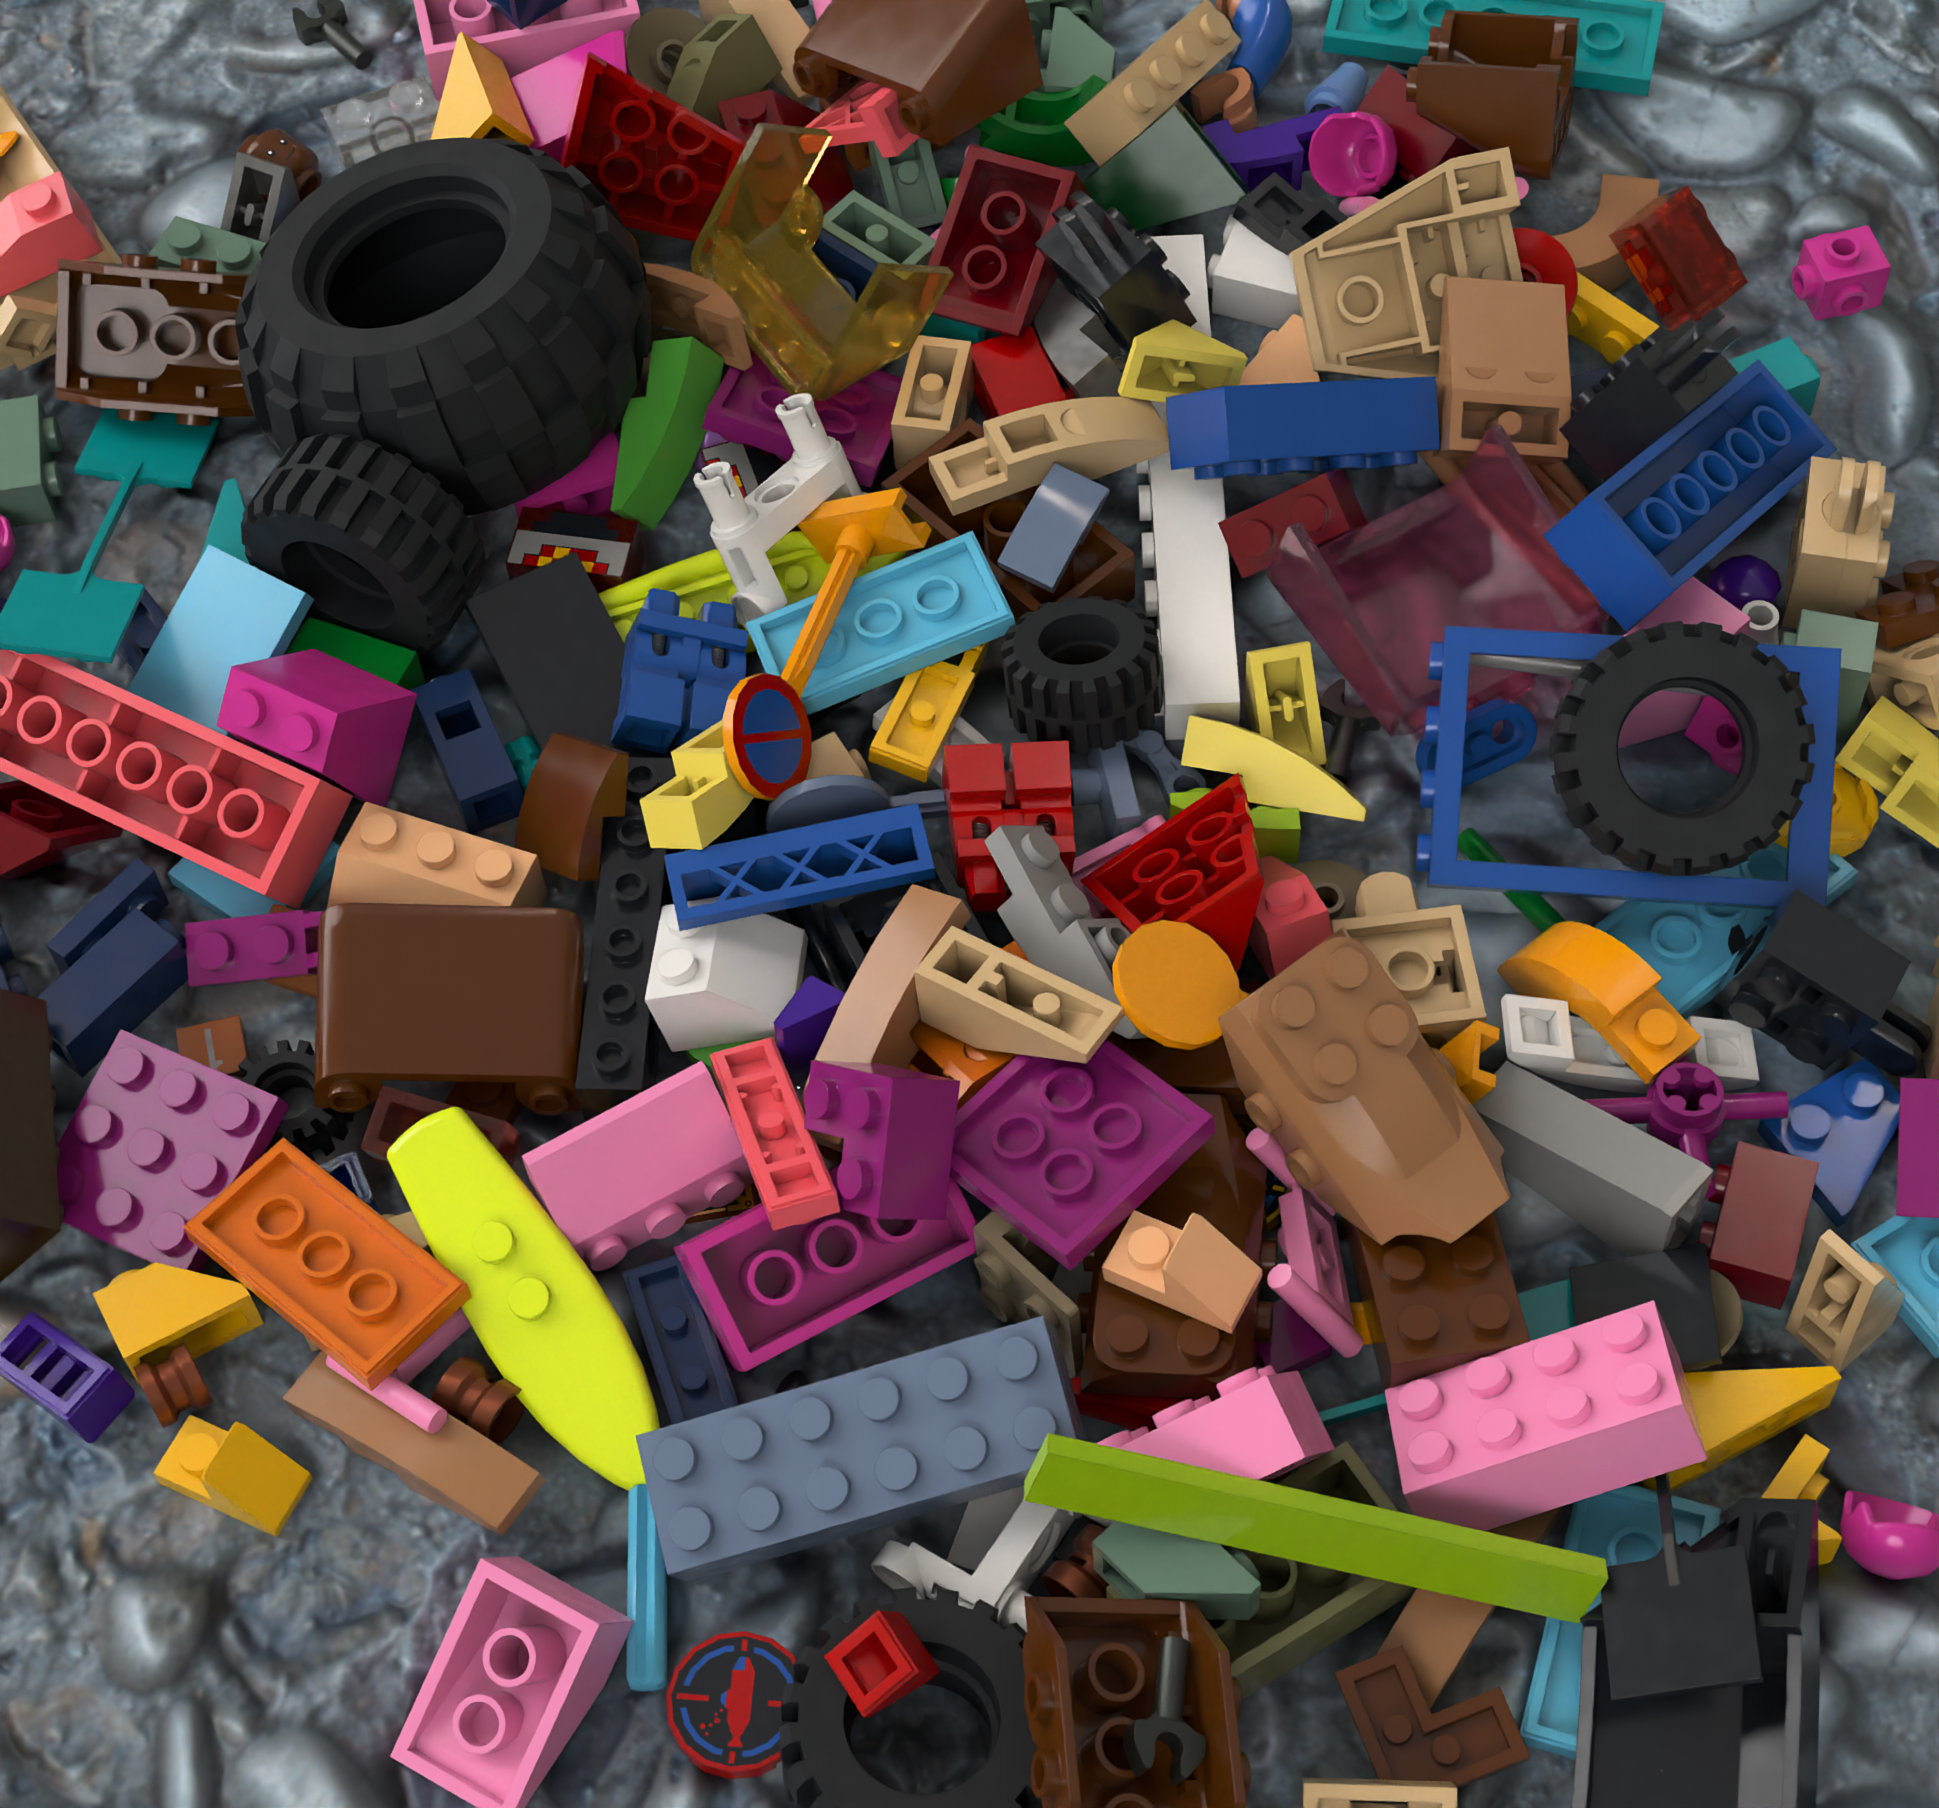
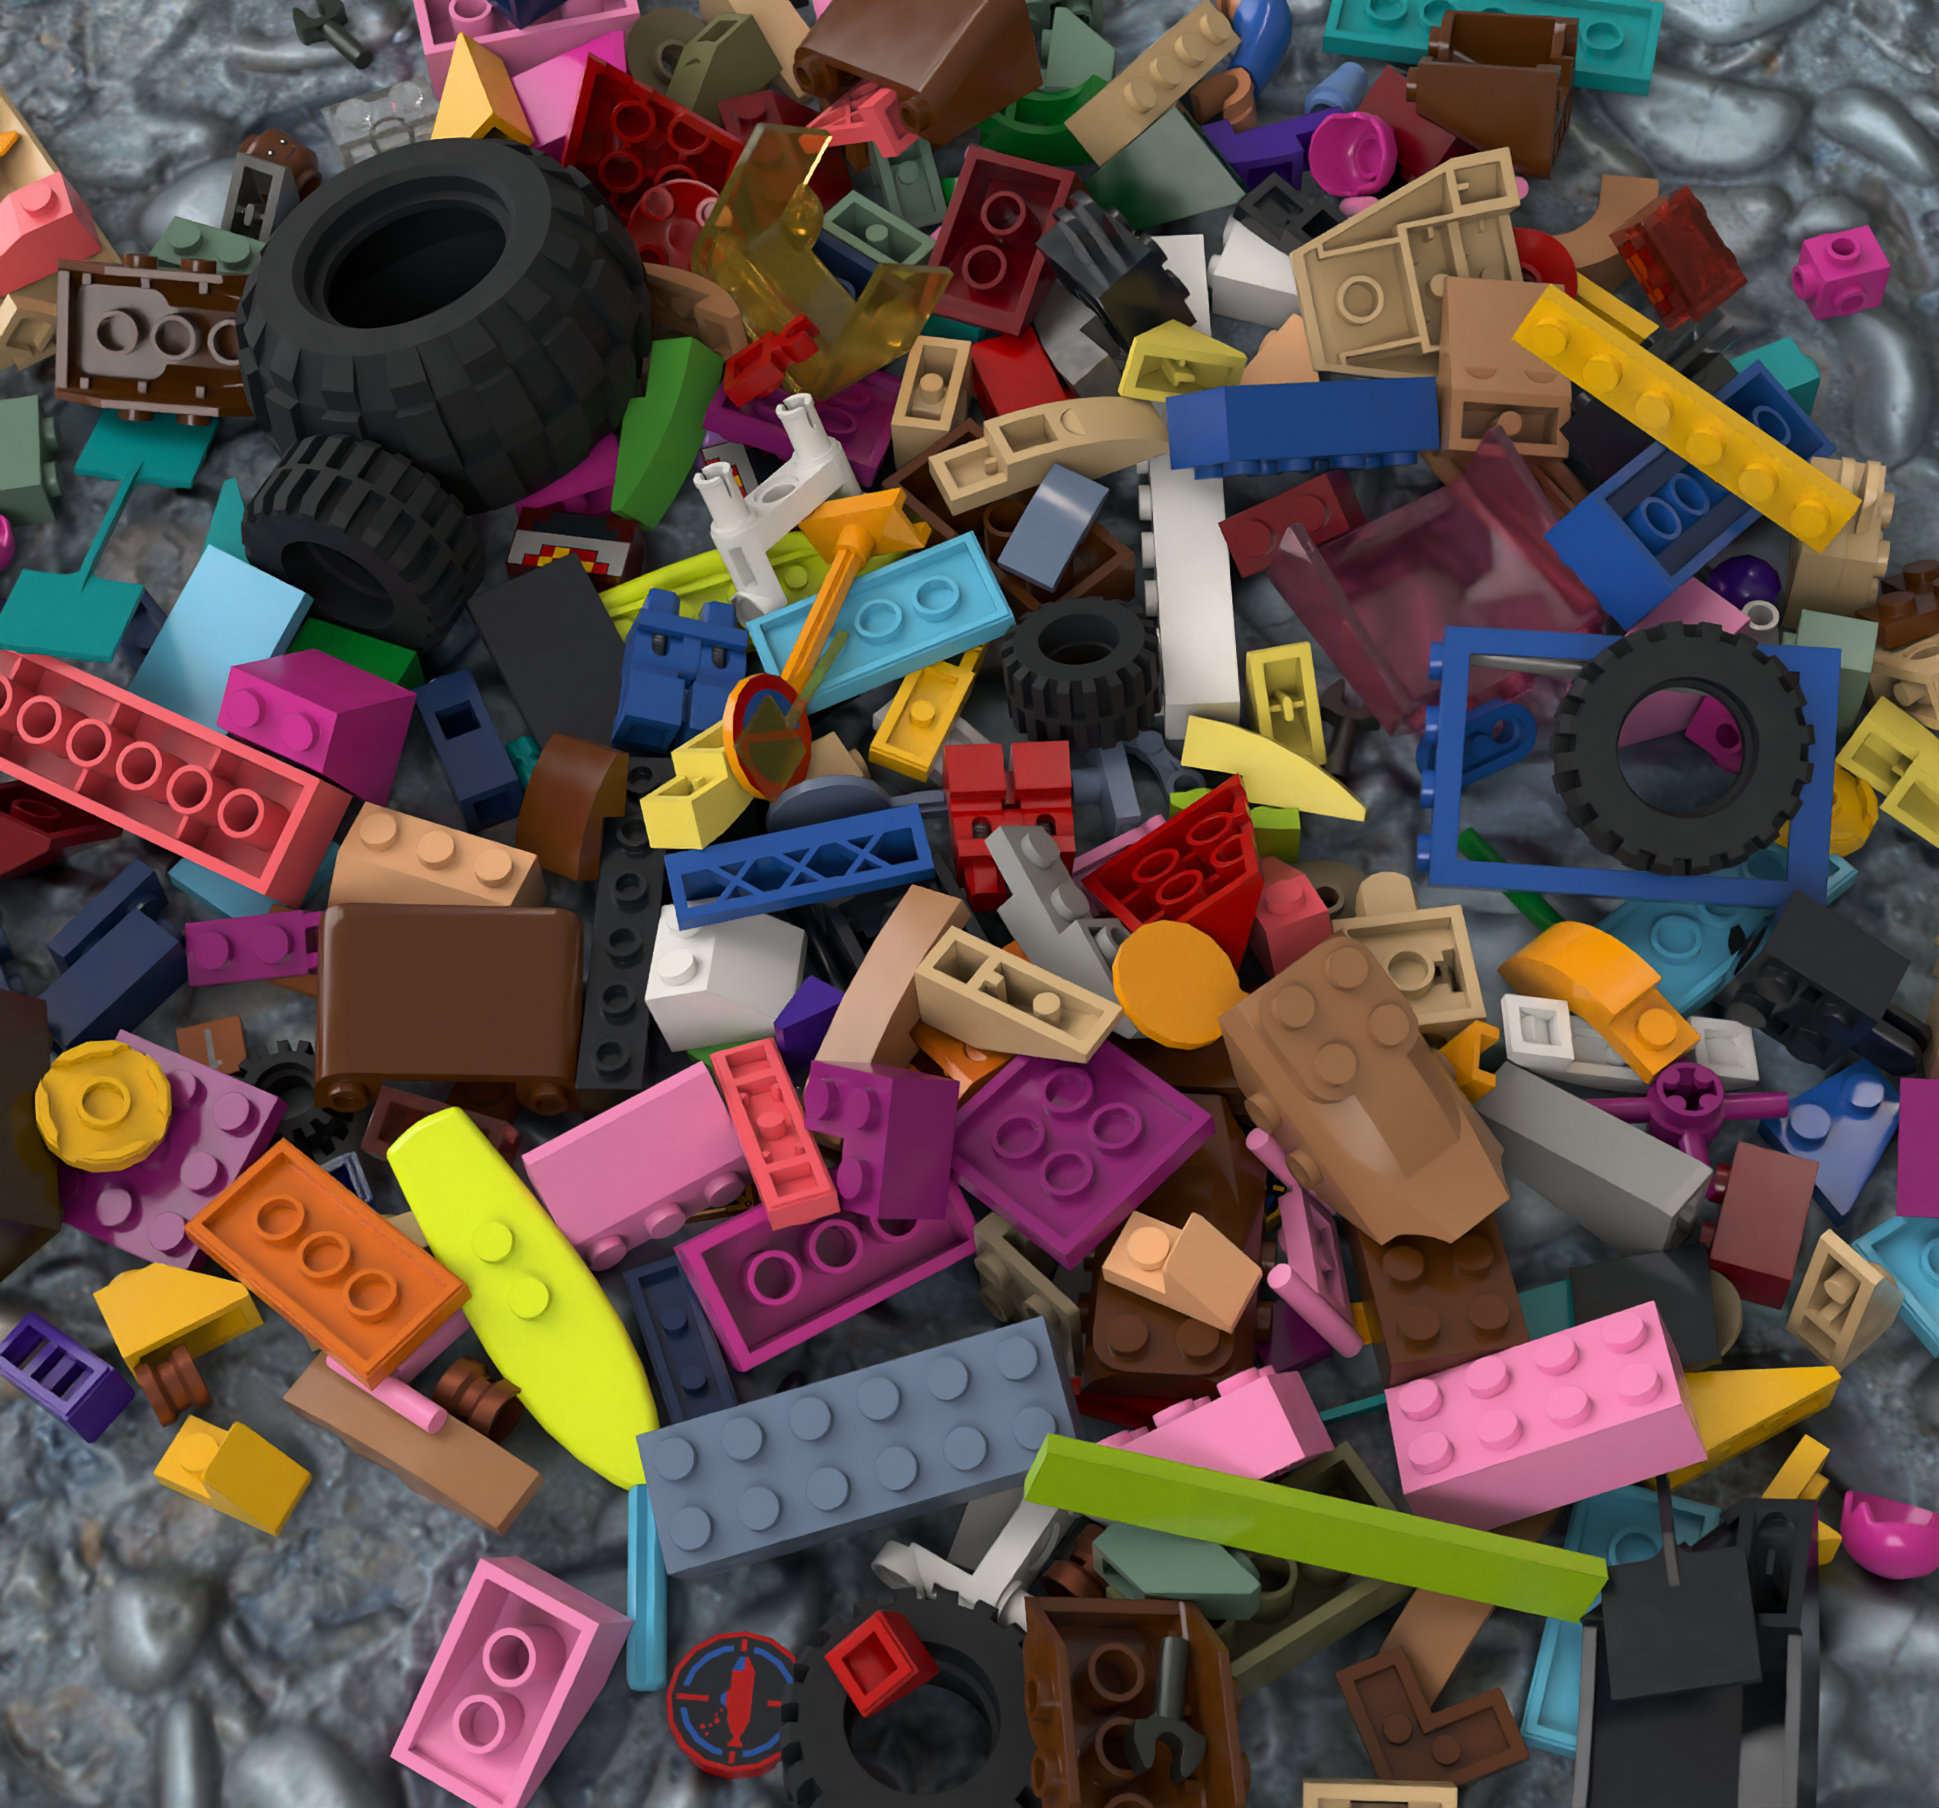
none -> yellow tile [35,1040,172,1173]
none -> red dish [627,179,740,280]
none -> red plate [723,314,820,408]
none -> clear yellow piece [733,630,849,803]
none -> yellow plate [1511,283,1862,554]

